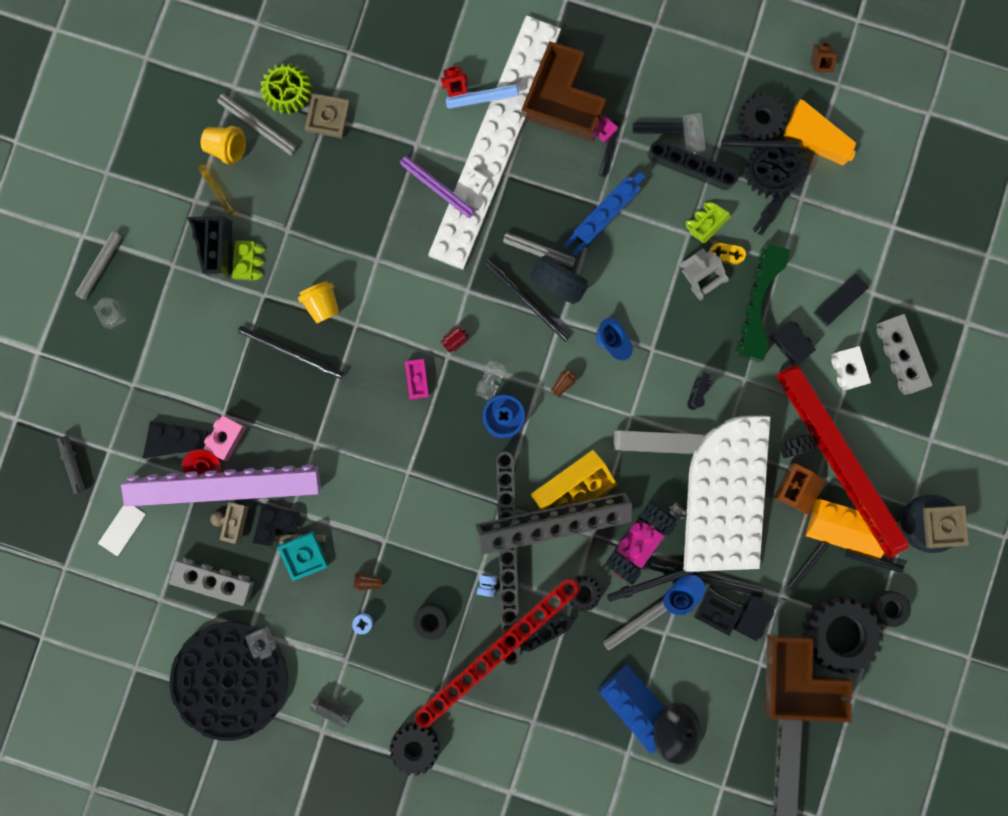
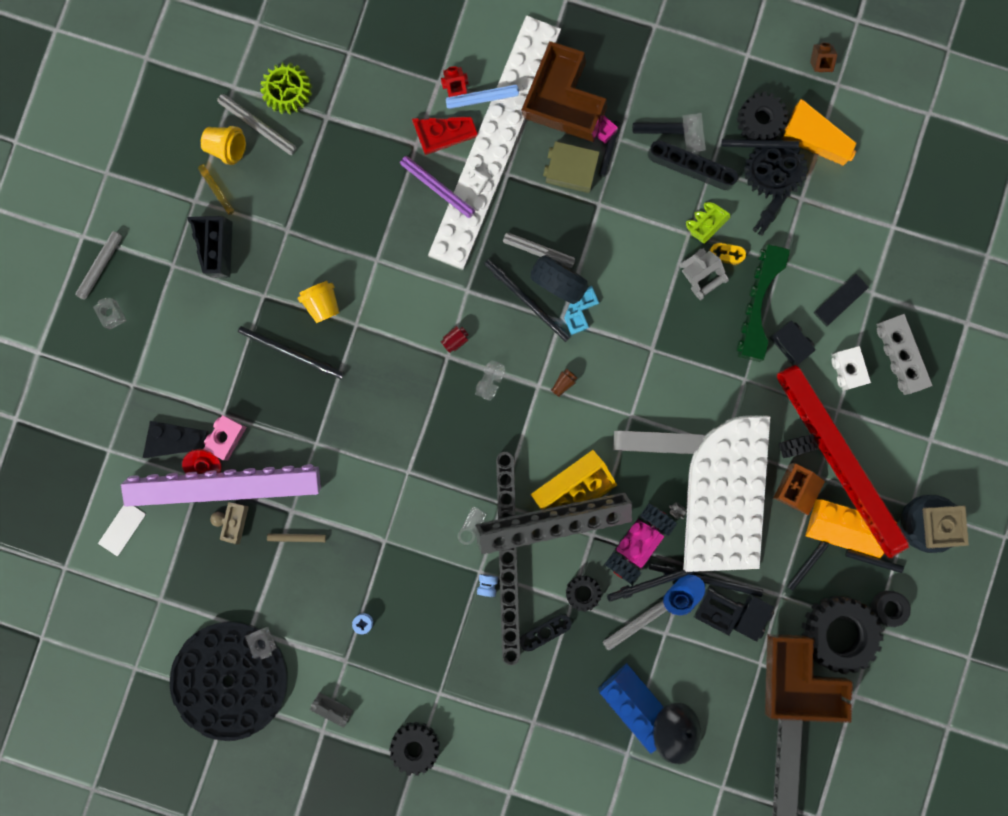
dark grey pin [56,436,86,494] -> none
light grey brick [169,558,255,606] -> none
lime plate [232,240,265,280] -> none
black plate [253,506,301,548] -> none
teal plate [277,531,329,582] -> none
dark tan plate [305,93,350,139] -> none
reddish brown cone [354,572,382,591] -> none
dark pink plate [405,359,429,400] -> none
black tyre [413,603,449,640] -> none
red beam [415,579,581,728] -> none
blue wheel [482,395,525,439] -> none
blue hinge [564,172,645,256] -> none
blue piece [596,318,633,361] -> none
black plate [687,372,712,410] -> none
none -> red wing [412,117,478,155]
none -> clear piece [458,507,487,545]
none -> olive brick [543,141,599,193]
none -> medium azure tile [564,286,599,335]

